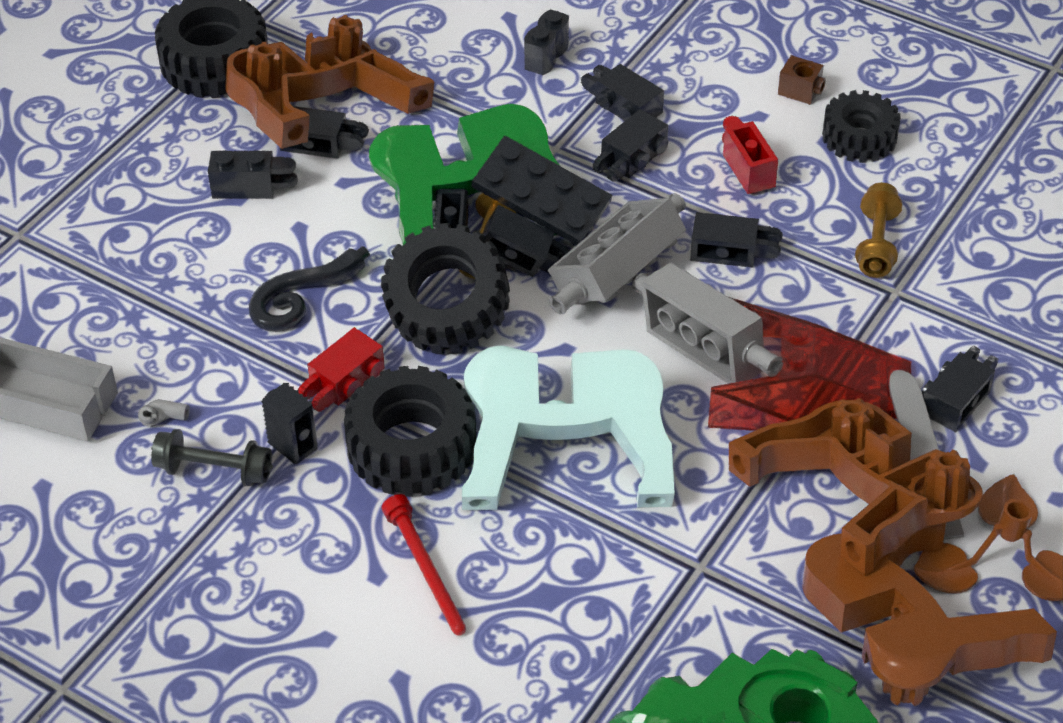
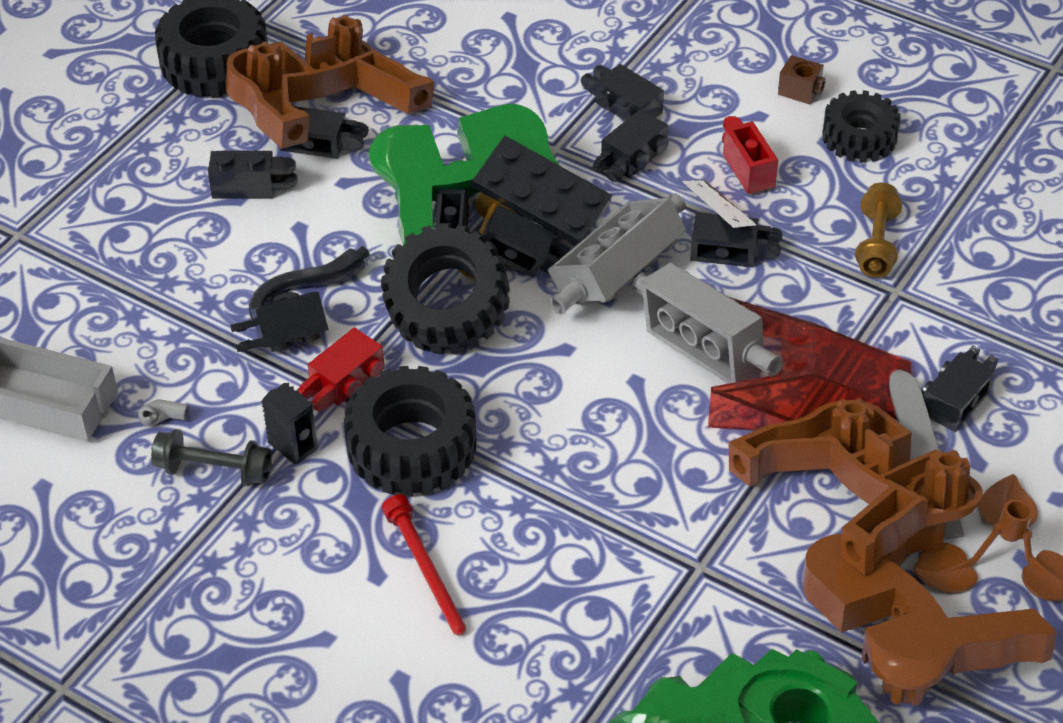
light aqua animal [462,346,675,510] -> none
black brick [524,9,569,75] -> none
none -> black hinge [230,292,329,352]
none -> white sticker [682,179,756,228]

